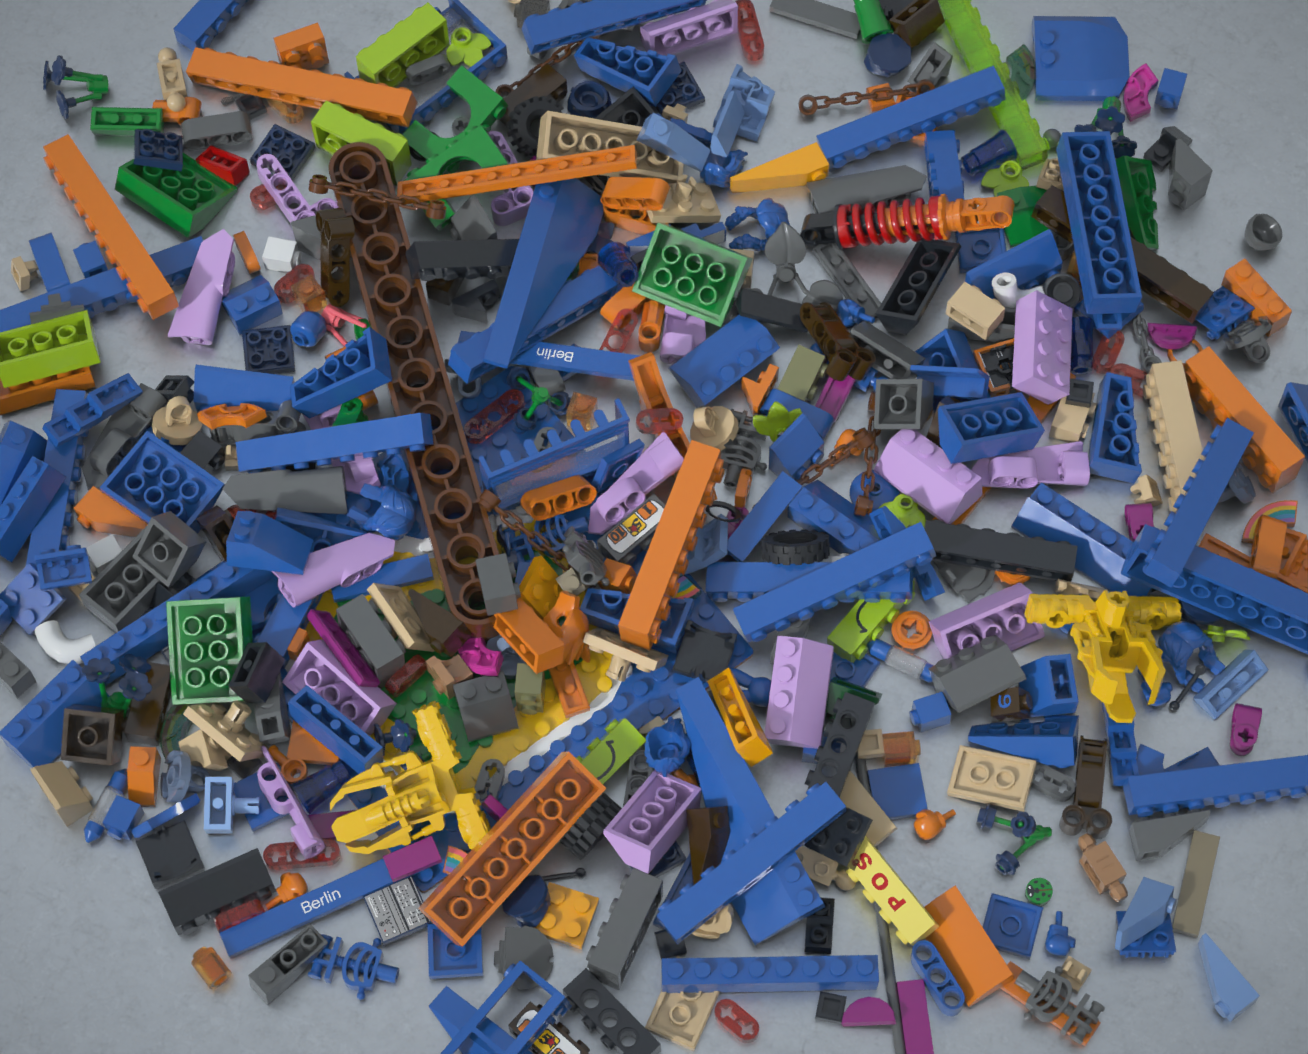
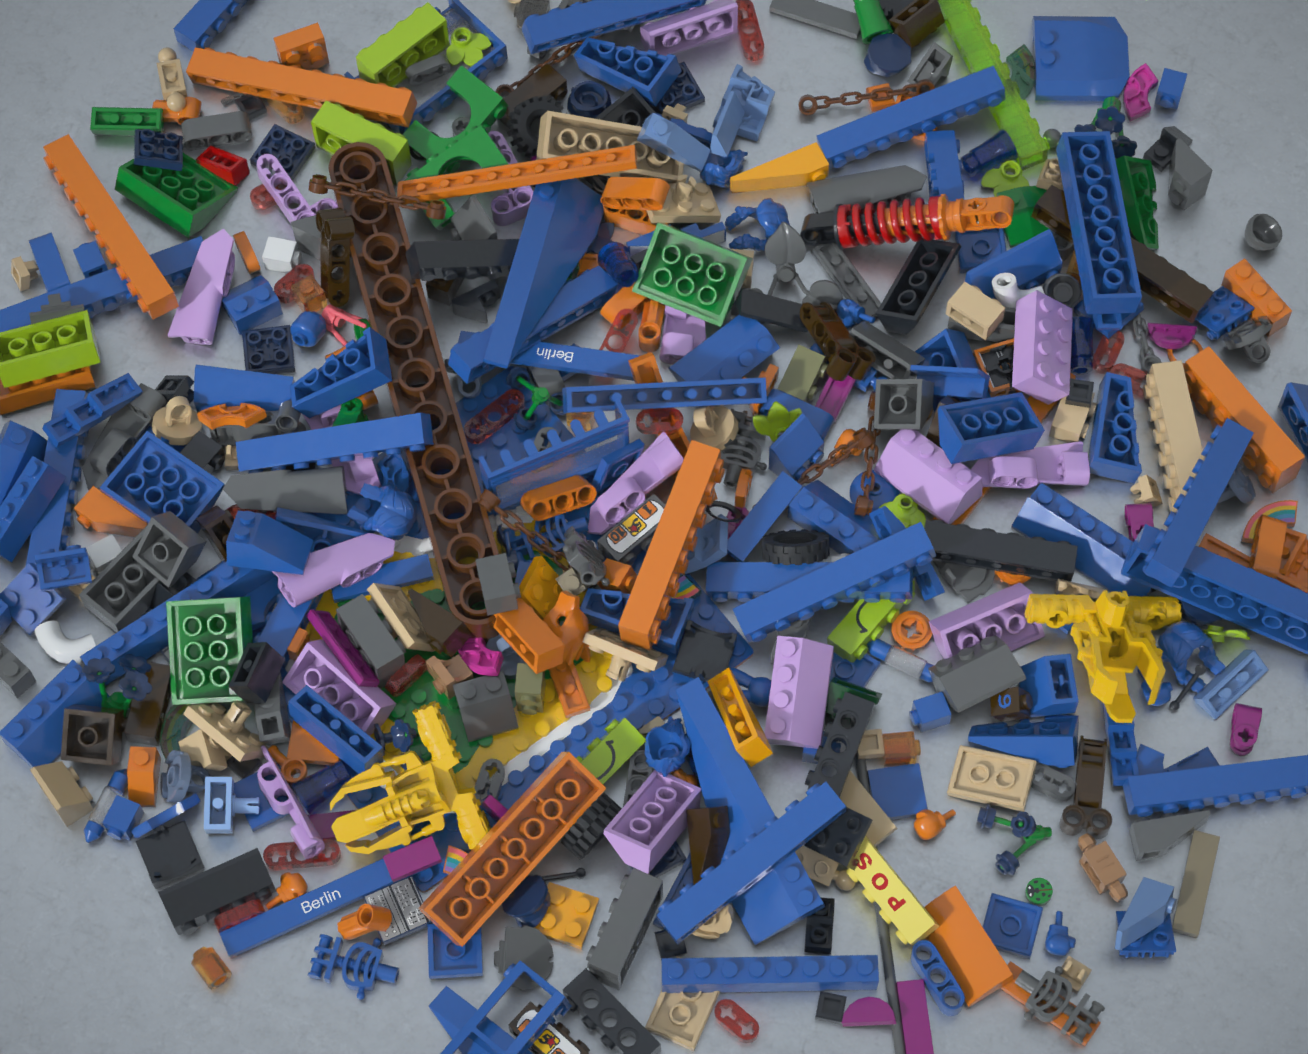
plant [43,55,108,120] -> none
dark grey slope [248,924,328,1005] -> none
medium blue slope [1198,933,1260,1022] -> none
none -> orange piece [337,904,392,940]
none -> blue brick [562,377,767,413]

